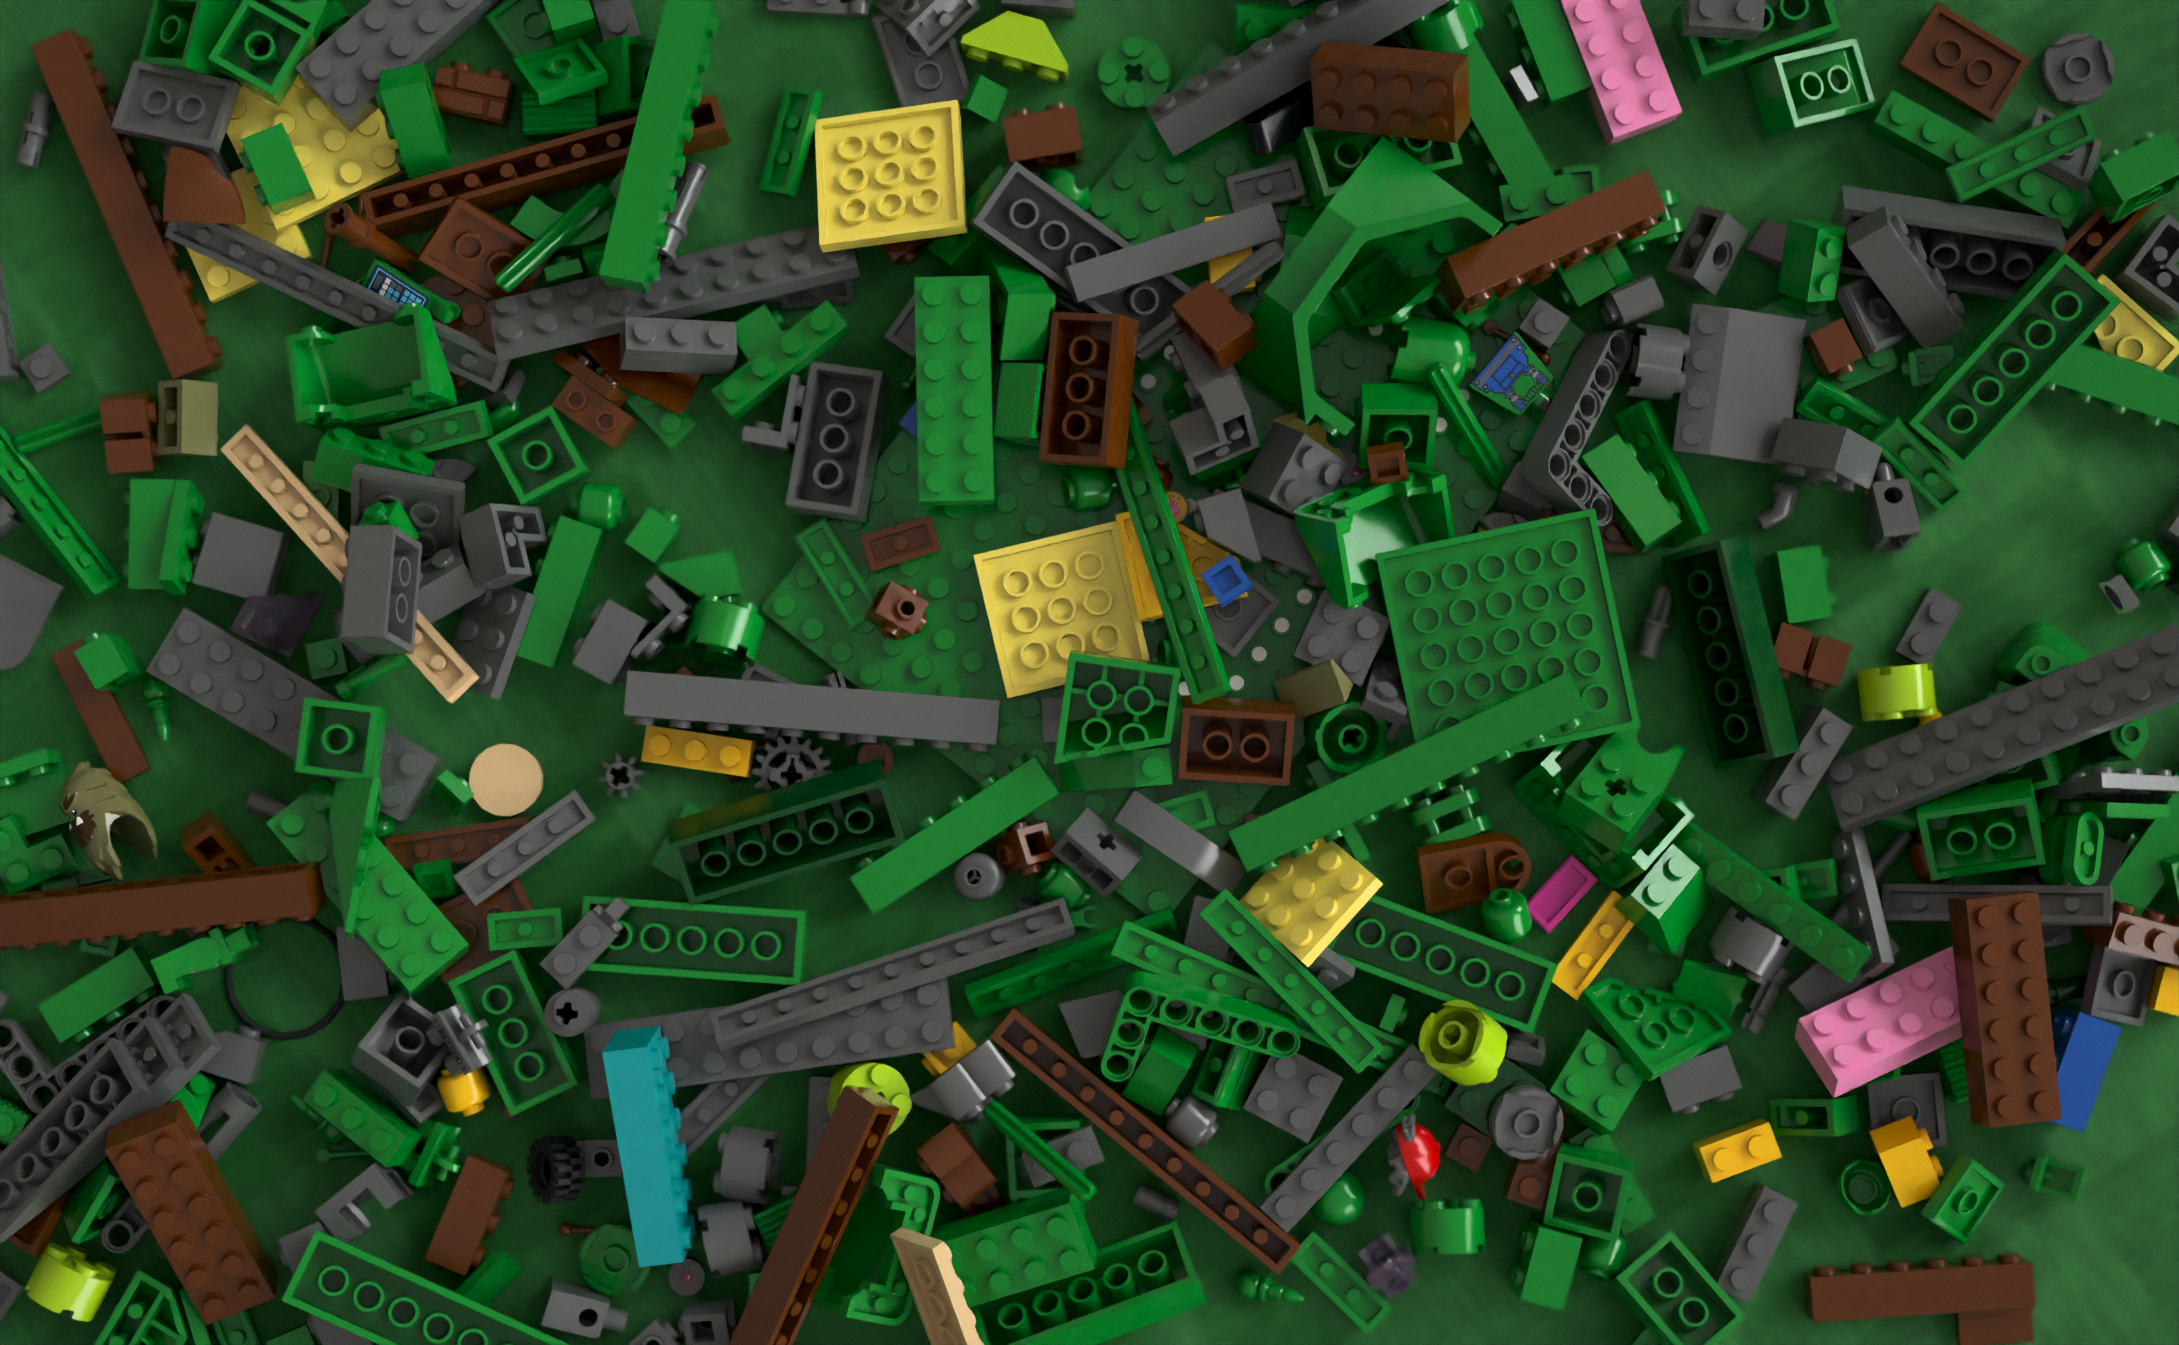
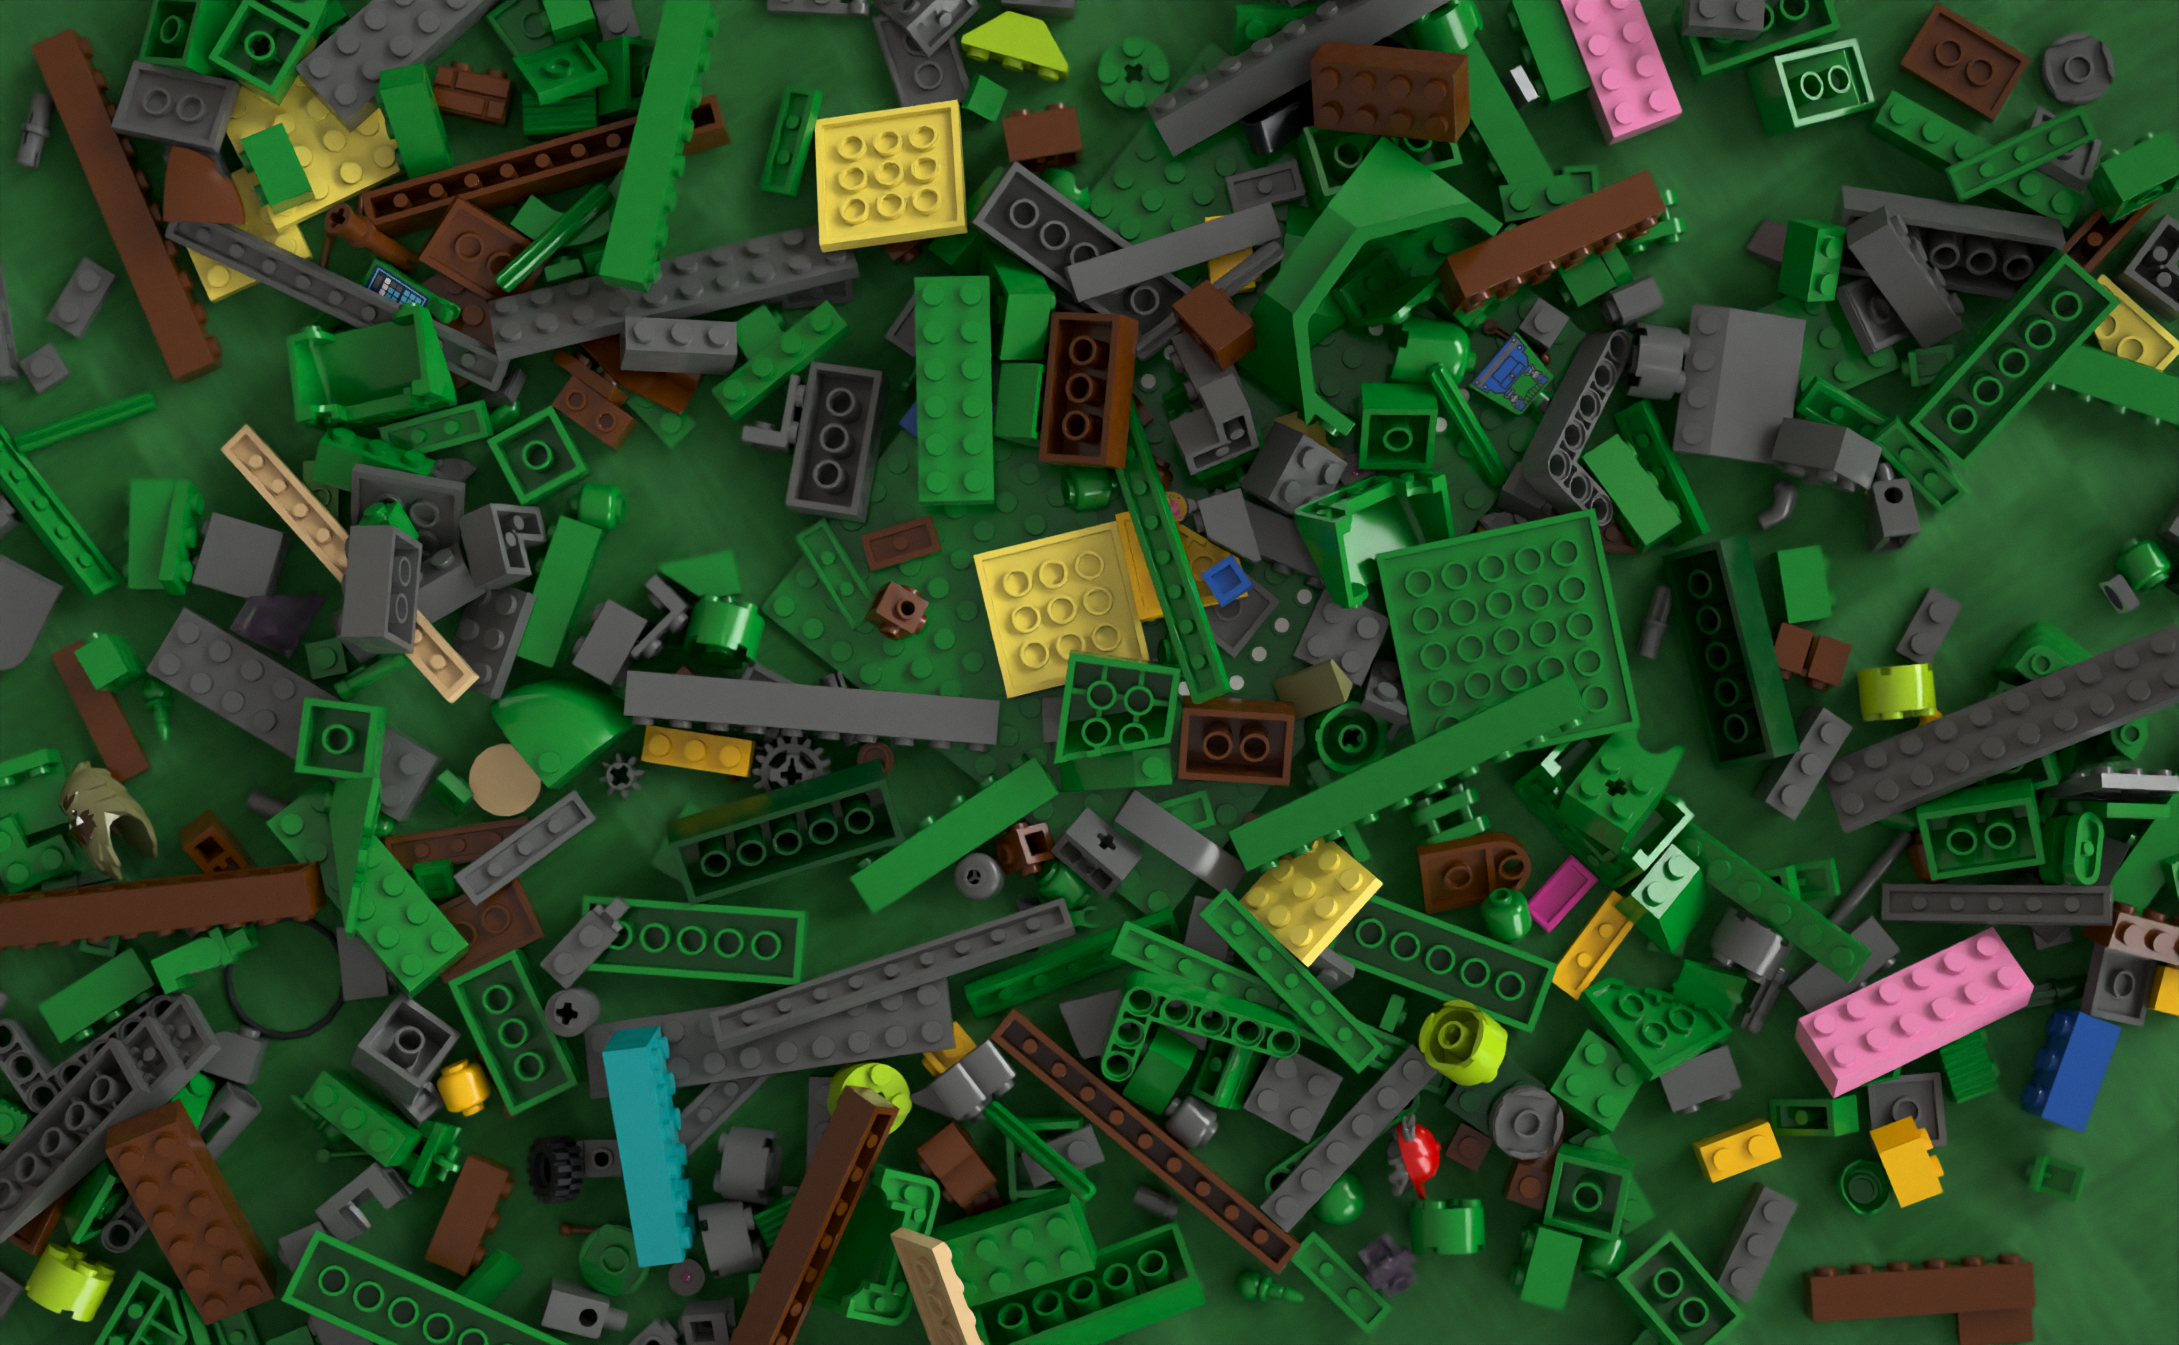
reddish brown piece [99,391,164,474] -> none
olive brick [158,379,219,458] -> none
dark grey hips [425,1003,493,1076] -> none
green plate [487,907,565,951] -> none
green brick [624,506,684,566] -> none
dark grey pin [657,162,709,267] -> none
reddish brown plate [1366,441,1409,485] -> none
dark grey plate [1505,1028,1546,1067] -> none
dark grey brick [1666,205,1748,296] -> none
reddish brown brick [1803,317,1863,379] -> none
dark grey plate [1831,827,1895,977] -> none
green tile [1920,1152,2005,1245] -> none
reddish brown brick [1948,890,2062,1128] -> none
none -> dark grey plate [46,257,120,339]
none -> green brick [488,679,640,789]

